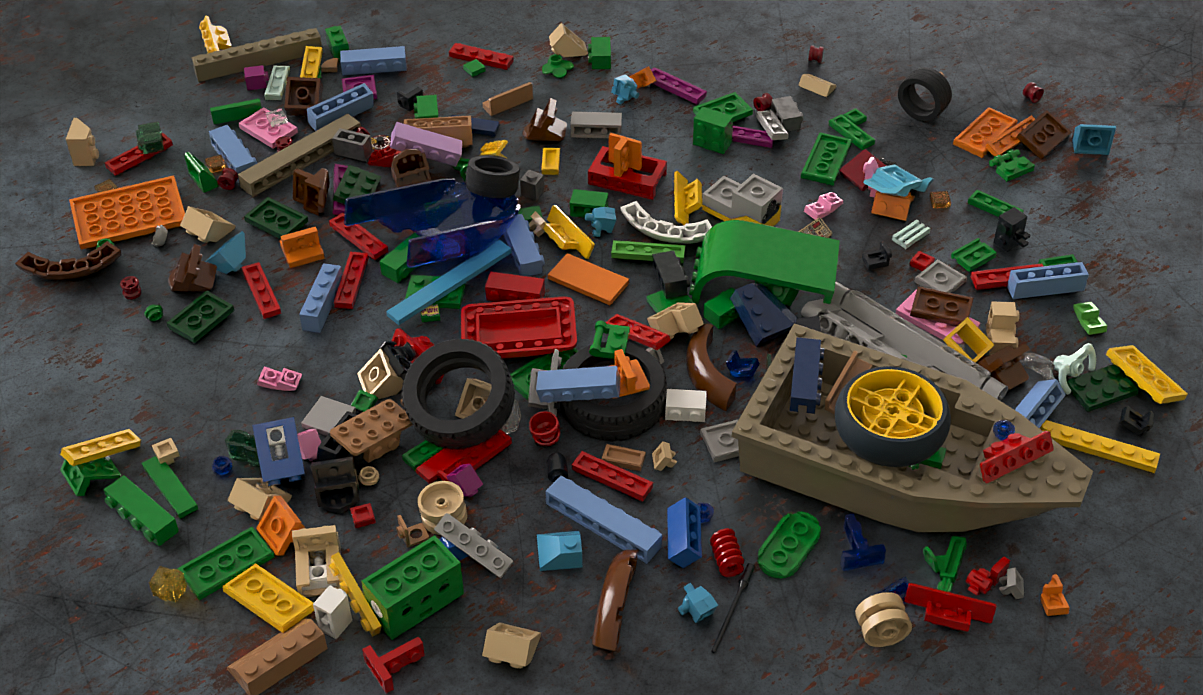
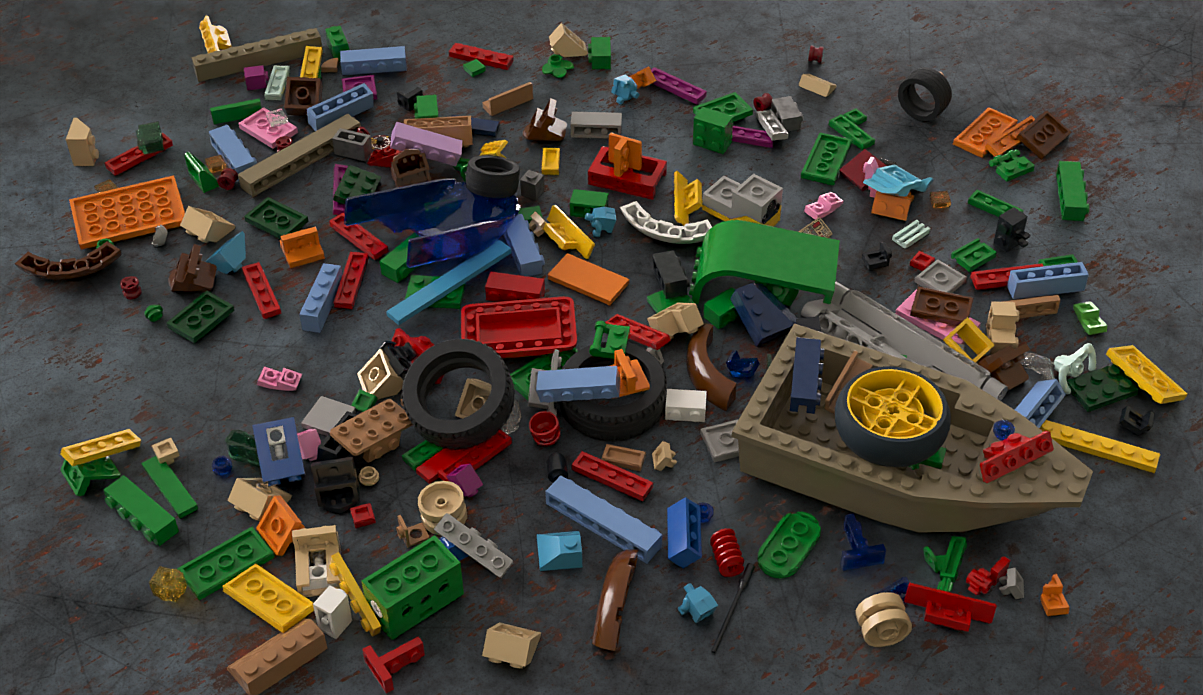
reddish brown piece [293,168,330,216] -> none
tile [421,303,440,322] -> none
bright green plate [611,240,685,263] -> none
dark red wheel [1022,82,1044,103] -> none
dark azure slope [1072,124,1116,155] -> none
none -> medium nougat panel [1002,295,1061,318]
none -> green brick [1056,161,1089,221]

